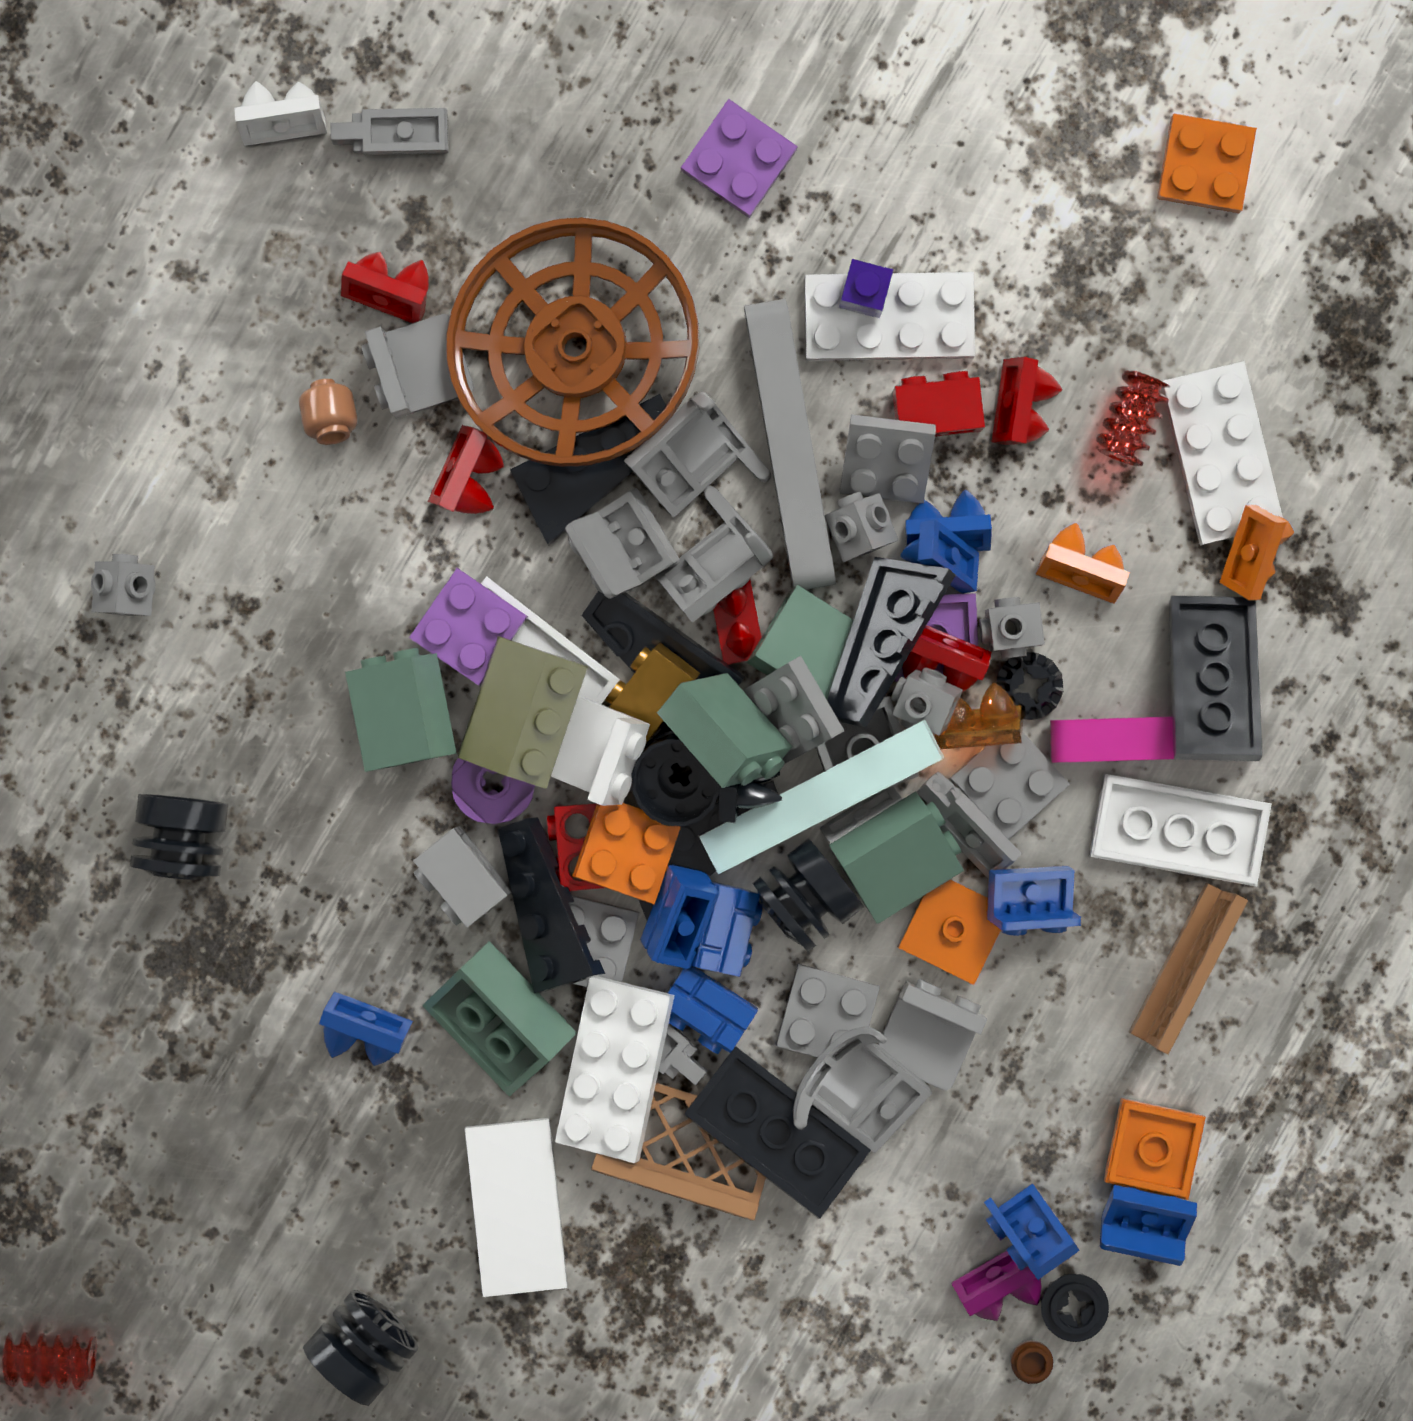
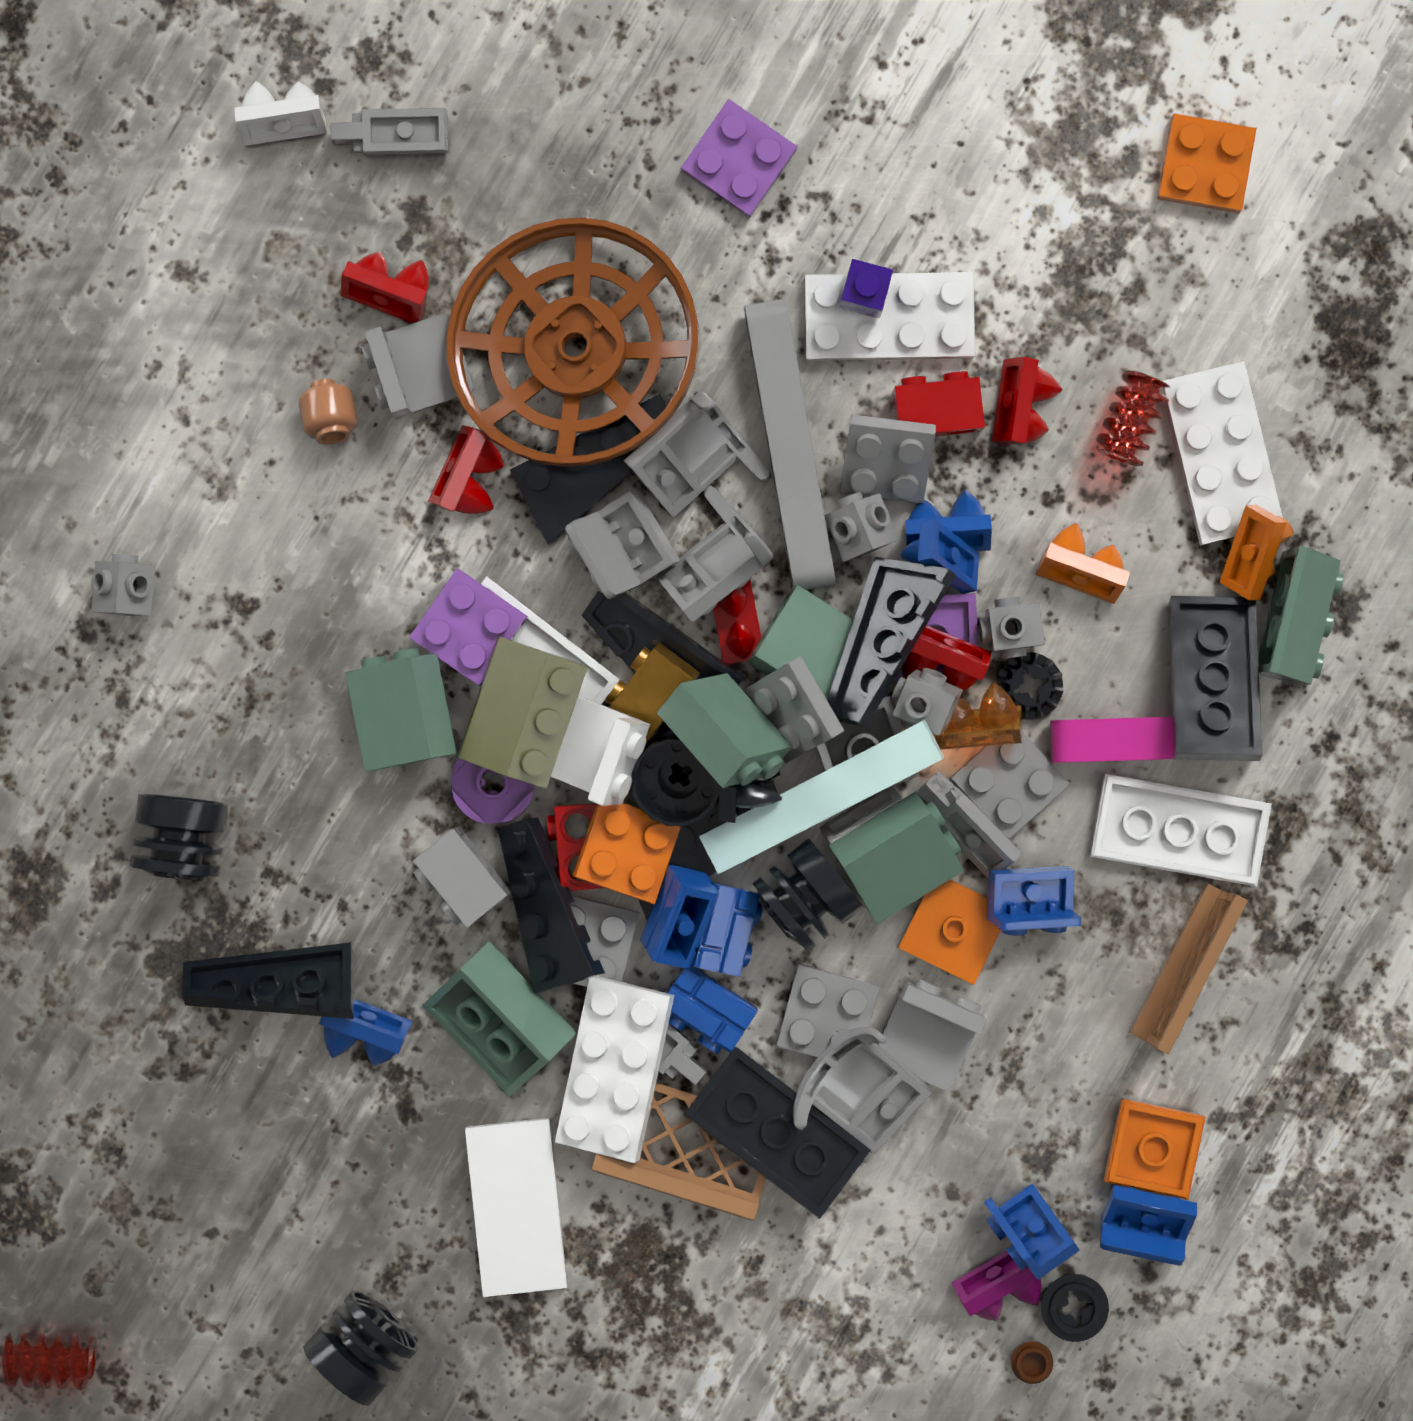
none -> black wing [182,942,354,1019]
none -> sand green slope [1258,546,1344,685]

